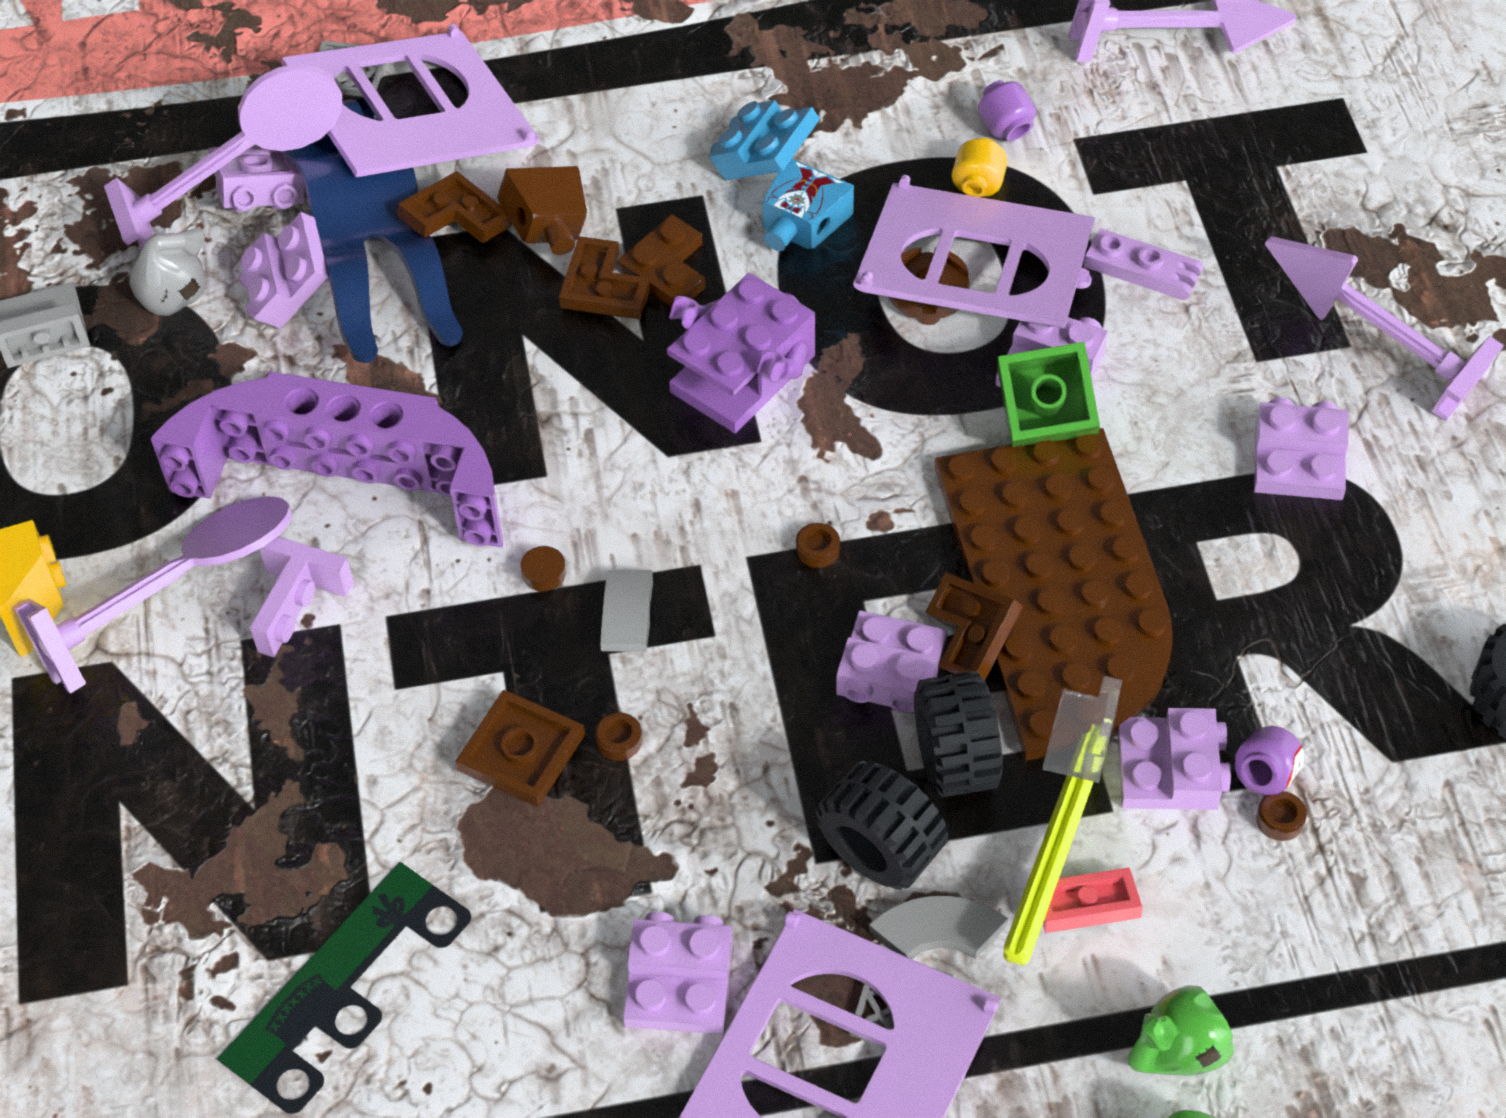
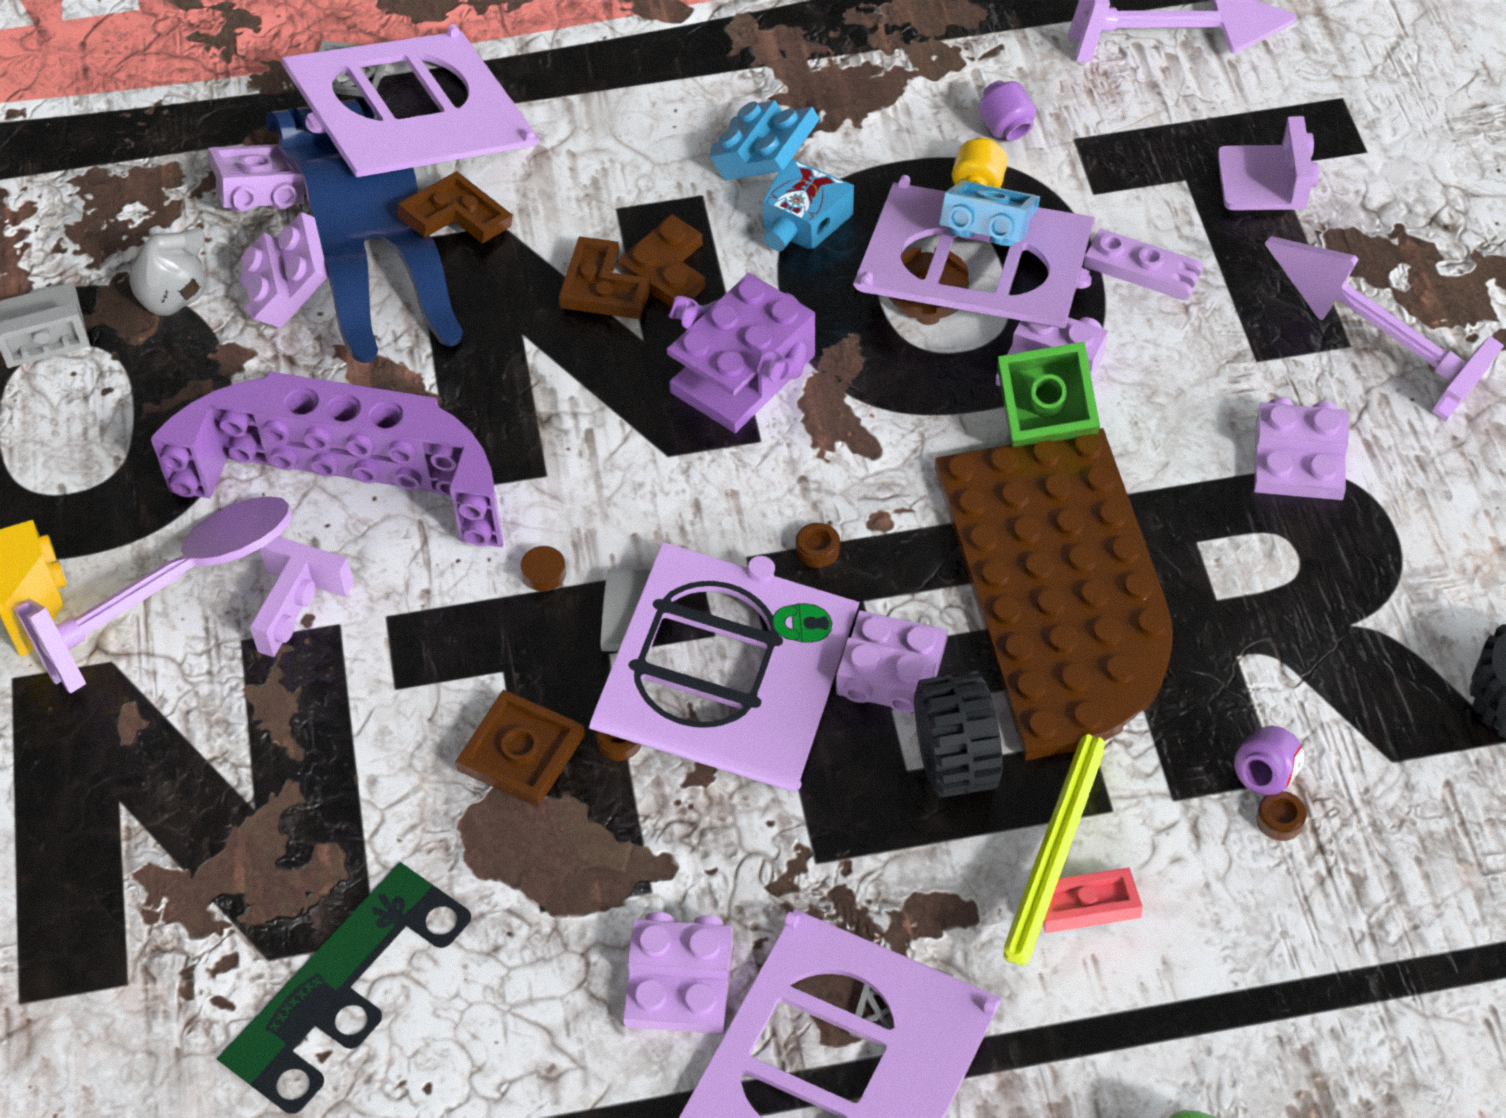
lavender piece [104,64,342,250] -> none
reddish brown torso [497,166,587,255] -> none
black tyre [815,761,948,890] -> none
light grey tile [869,896,1008,959] -> none
reddish brown plate [925,573,1023,681] -> none
clear panel [1043,676,1123,783] -> none
lavender plate [1118,708,1231,810] -> none
bright green piece [1127,985,1234,1076] -> none
none -> lavender door [589,542,859,793]
none -> dark azure plate [939,180,1040,246]
none -> lavender bracket [1218,116,1319,210]

